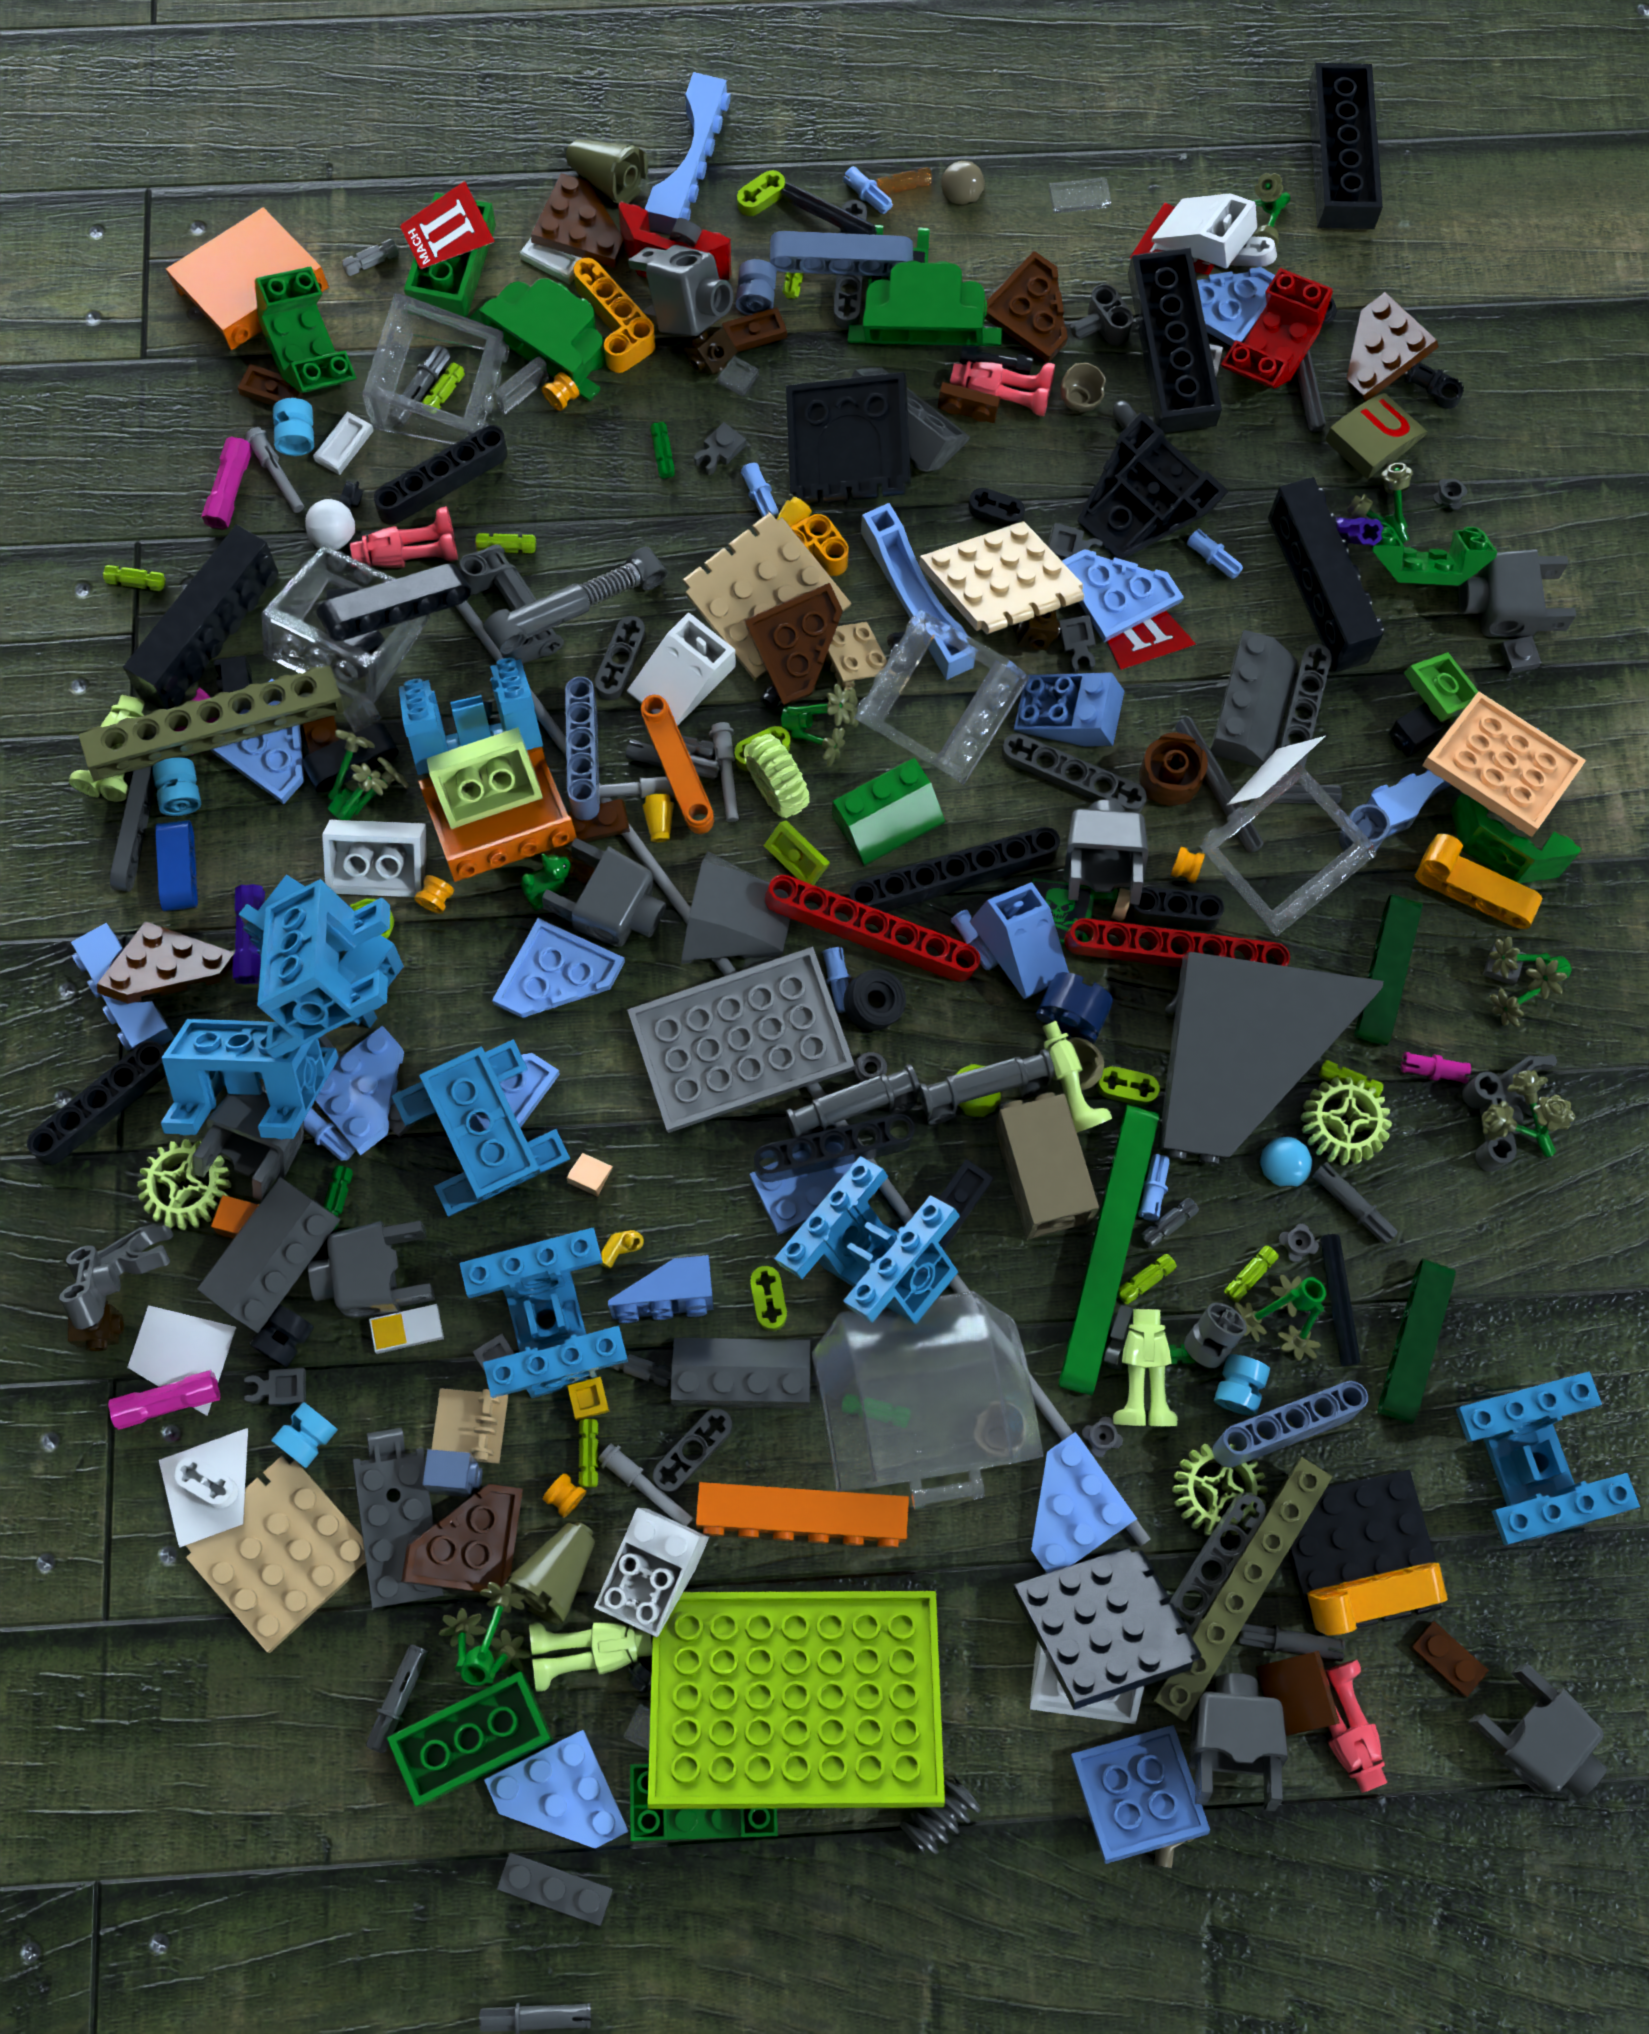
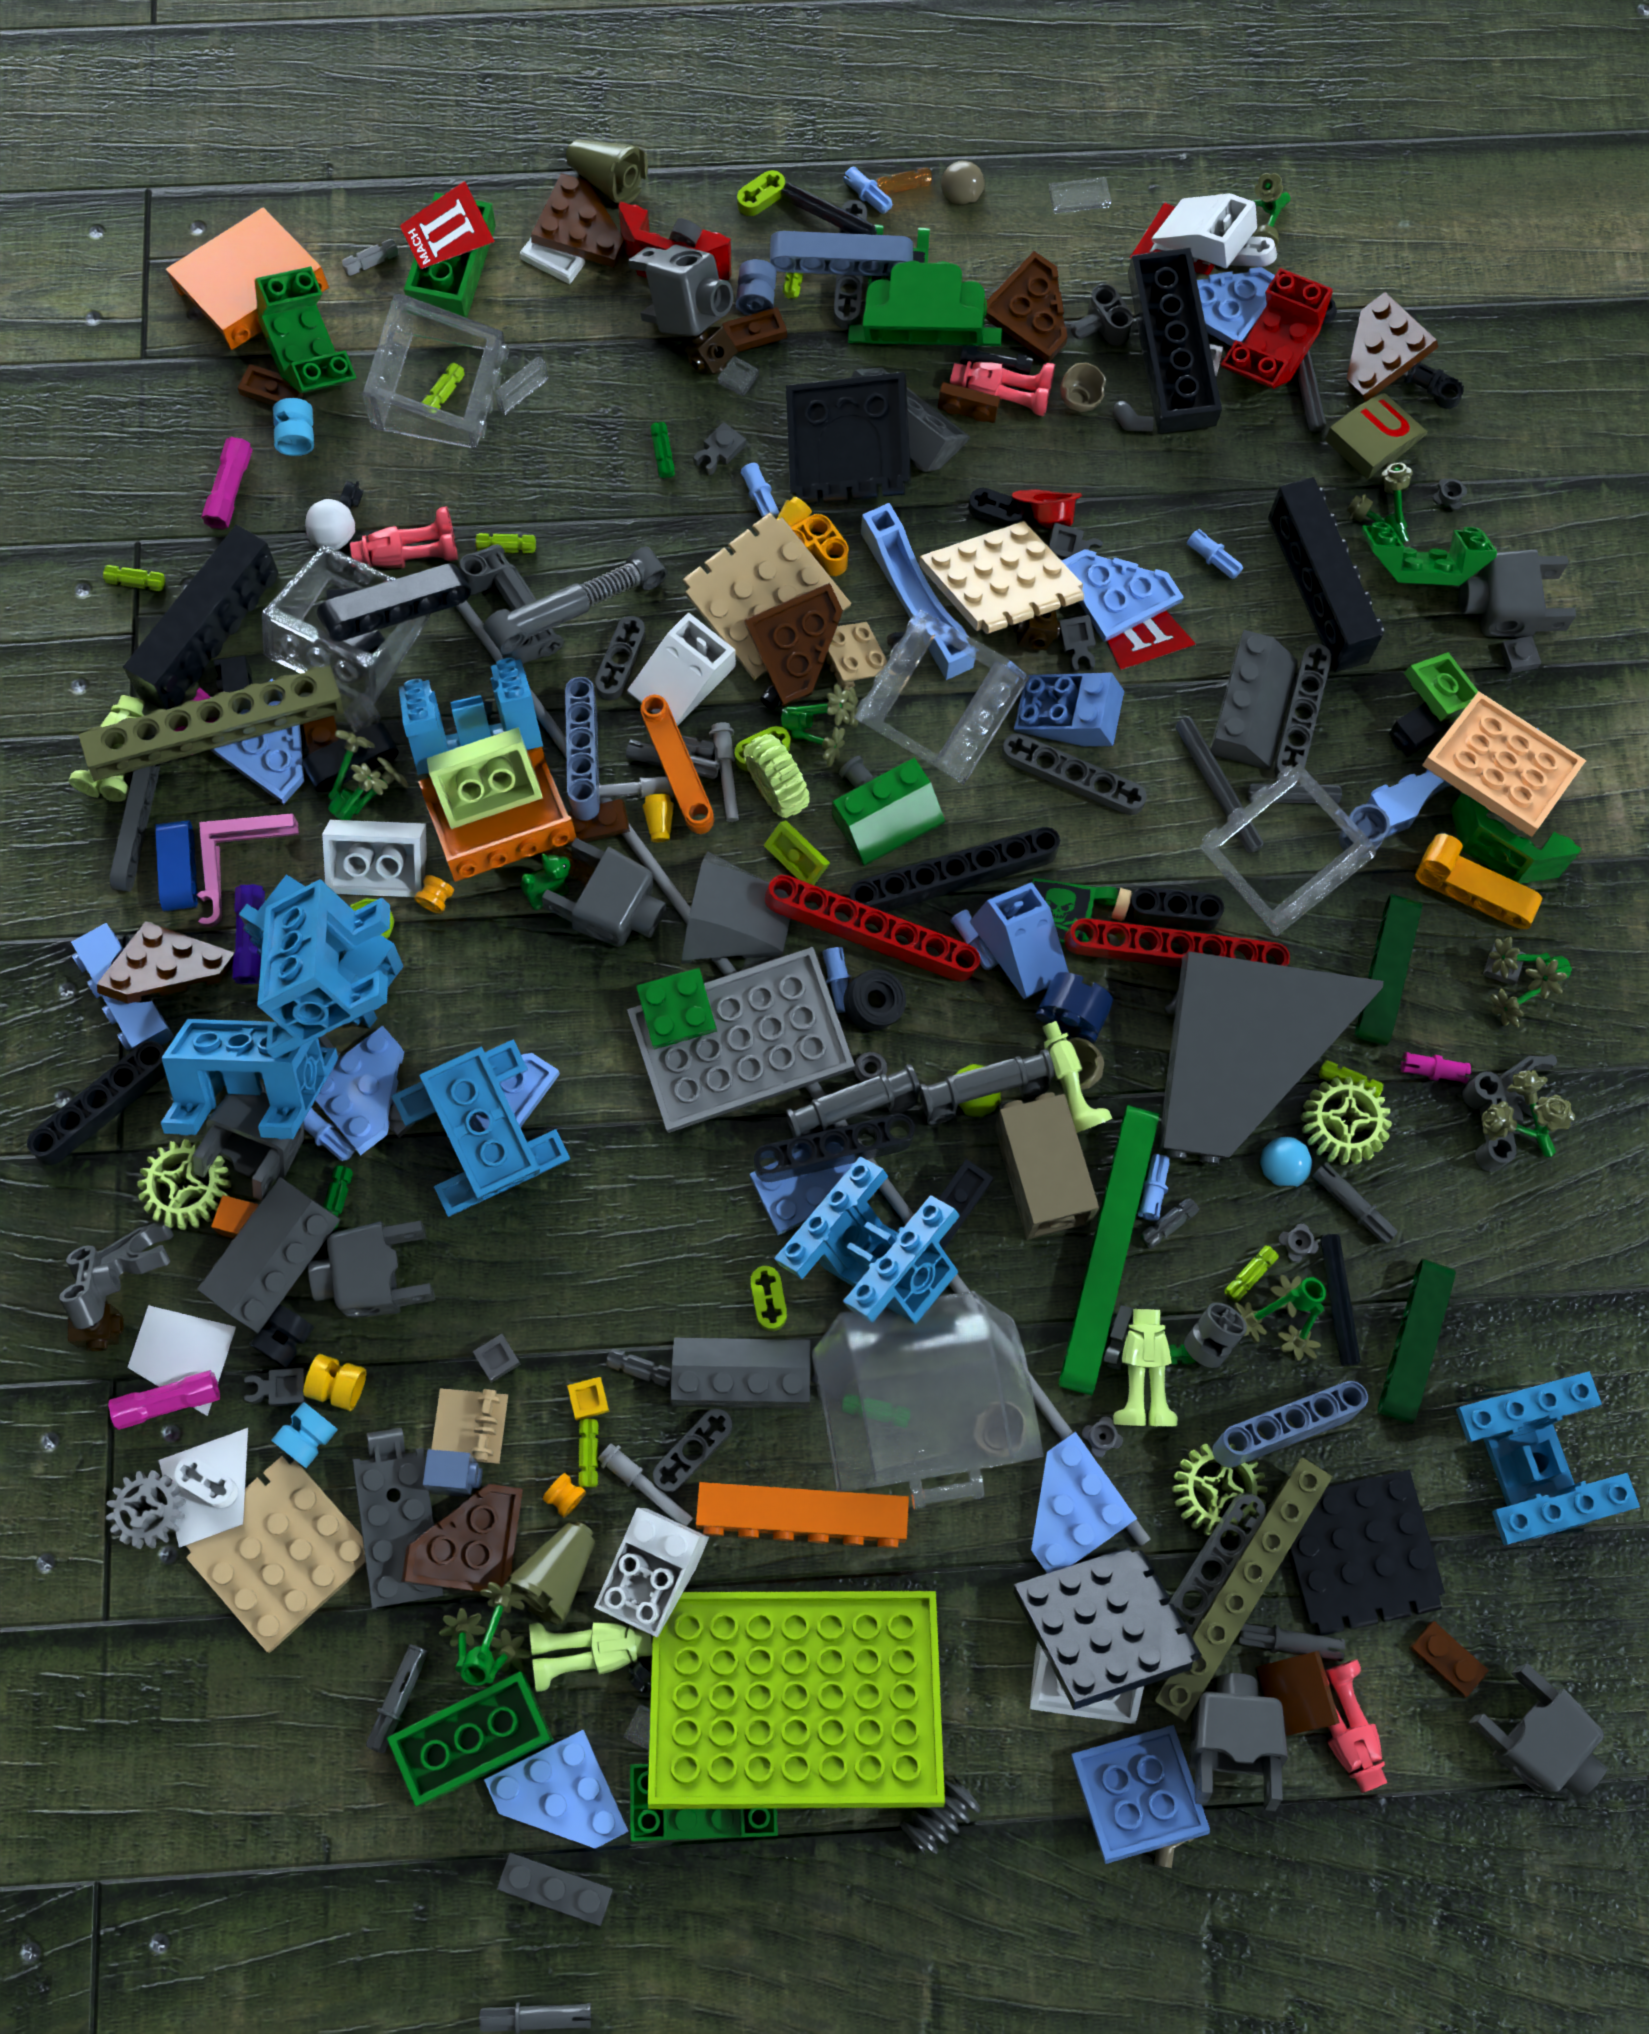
medium azure wheel [152,757,201,816] -> none
light grey pin [245,427,304,513] -> none
white tile [313,411,374,475] -> none
white tile [369,1304,444,1354] -> none
black beam [374,425,507,525] -> none
dark grey axle [389,345,450,424] -> none
dark azure piece [459,1227,628,1398] -> none
green brick [469,278,606,402] -> none
light blue plate [492,918,625,1018] -> none
light orange wheel [542,372,580,411] -> none
light nougat slope [567,1153,613,1197] -> none
light orange beam [573,258,655,373] -> none
yellow arm [600,1230,644,1269] -> none
medium blue slope [608,1255,714,1323] -> none
light blue arch [645,72,731,235] -> none
dark grey piece [1063,800,1148,905] -> none
black wedge [1078,412,1228,560] -> none
lime beam [1096,1066,1160,1106] -> none
lime axle [1117,1254,1177,1304] -> none
reddish brown brick [1139,732,1208,806] -> none
light orange wheel [1170,846,1205,884] -> none
medium azure wheel [1214,1354,1270,1416] -> none
white sticker [1227,736,1326,805] -> none
light orange beam [1307,1563,1448,1635] -> none
black brick [1308,62,1383,229] -> none
dark purple axle [1336,517,1384,546] -> none
none -> light grey gear [106,1470,186,1549]
none -> bright pink hinge [197,814,299,927]
none -> yellow wheel [303,1354,366,1412]
none -> green plate [636,968,718,1050]
none -> dark grey bush [839,756,878,789]
none -> red piece [1012,490,1082,529]

